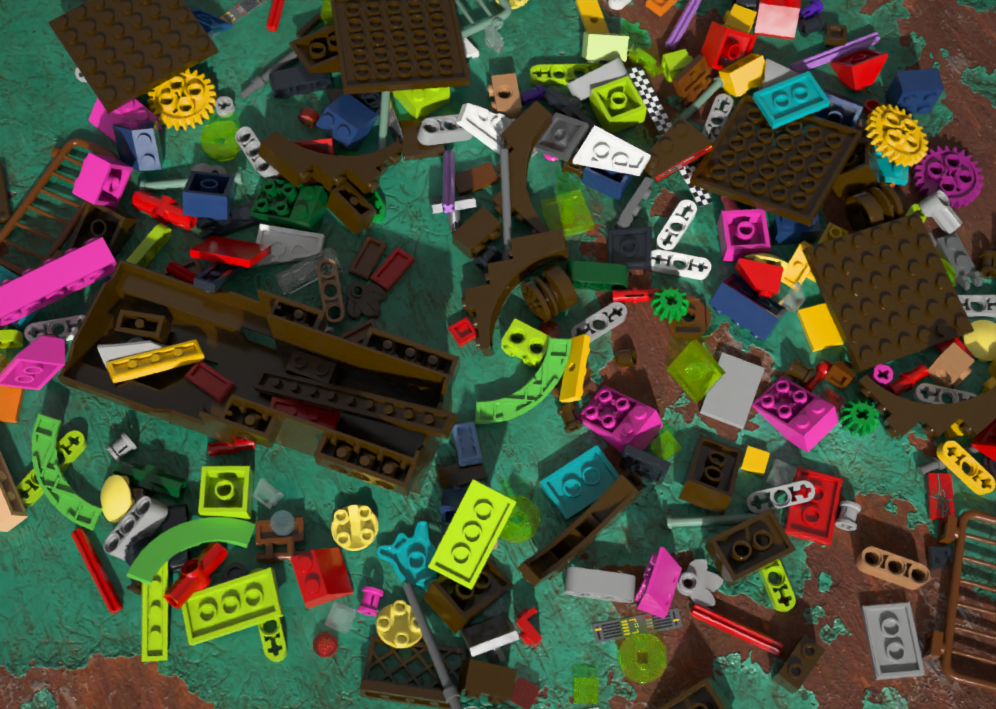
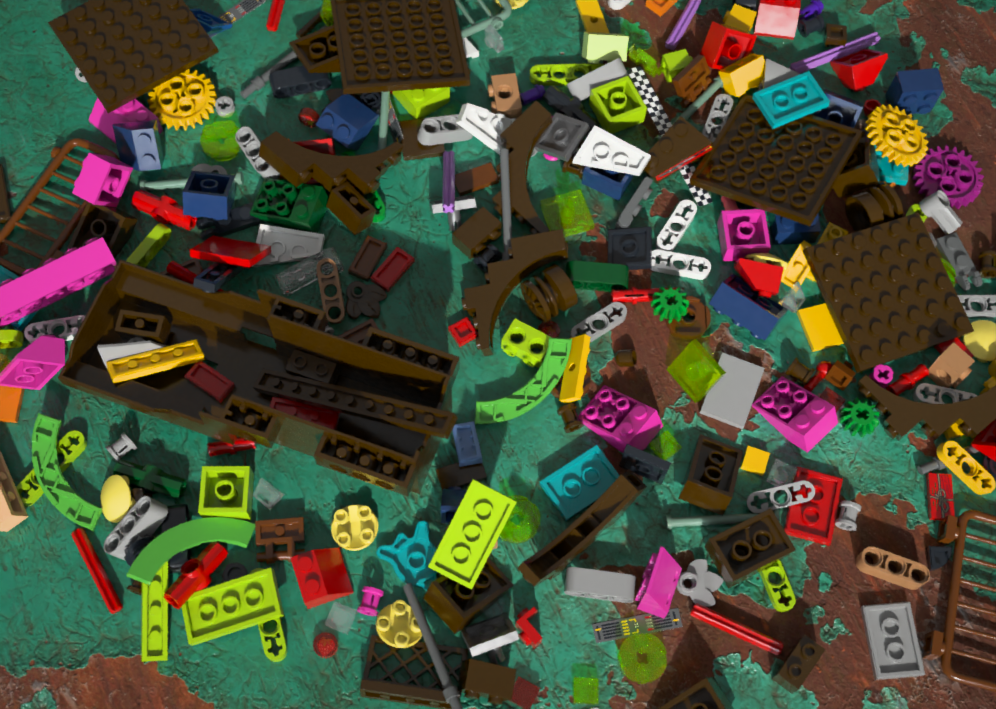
clear light blue tile [270,510,295,536] -> none

